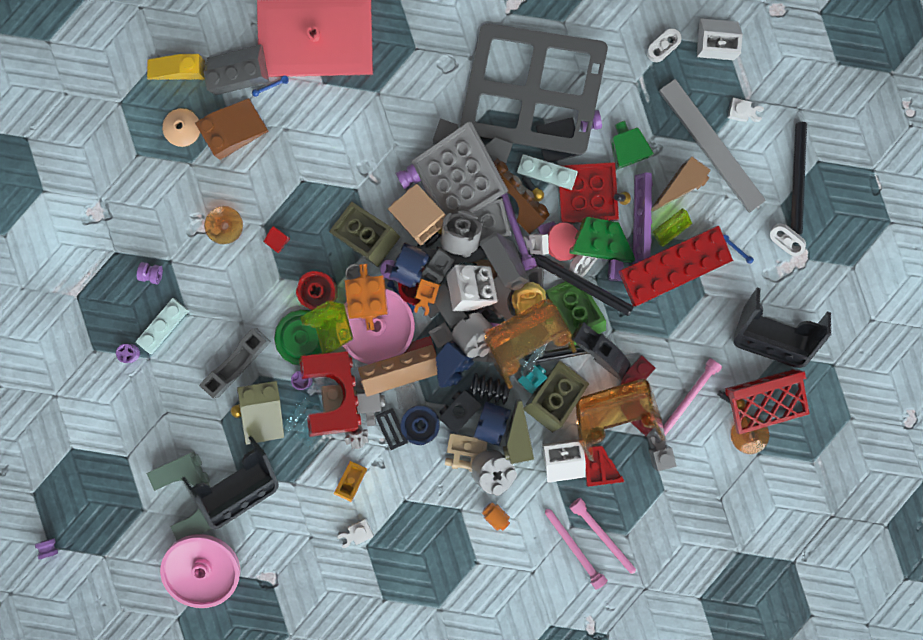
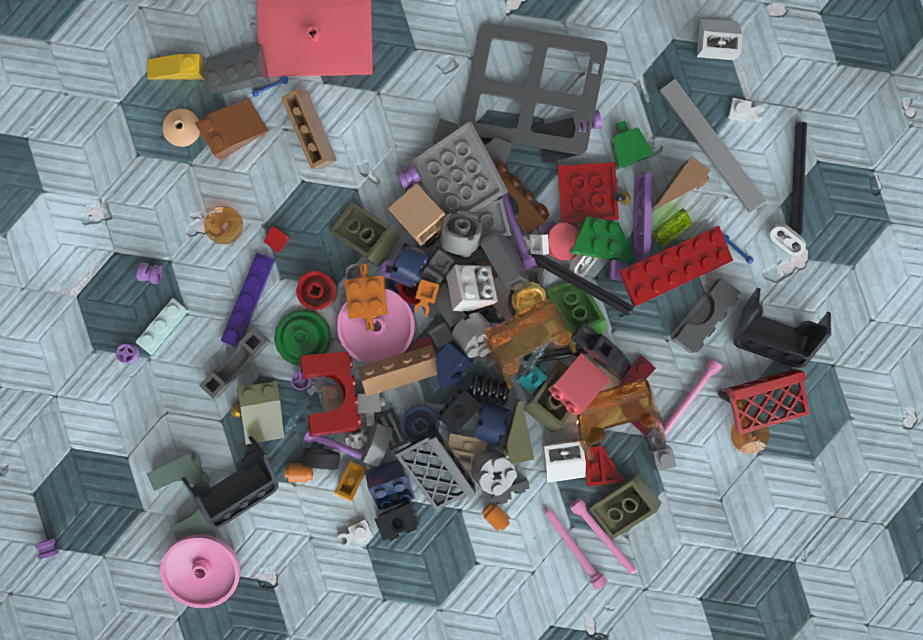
clear neon green bracket [300,301,353,354] -> none
light aqua plate [517,154,578,190] -> none
piece [522,176,544,202] -> none
white plate [647,29,682,62] -> none
none -> dark purple plate [220,252,275,347]
none -> medium nougat brick [281,89,337,169]
none -> orange brick [285,463,313,482]
none -> black tyre [302,448,340,470]
none -> medium lavender piece [303,428,388,466]
none -> dark grey slope [360,422,393,467]
none -> dark blue slope [365,460,415,510]
none -> black brick [374,500,420,541]
none -> fence [395,427,476,511]
none -> dark grey slope [491,478,530,504]
none -> coral panel [548,353,610,416]
none -> olive slope [589,472,662,540]
none -> dark grey arch [672,278,740,353]

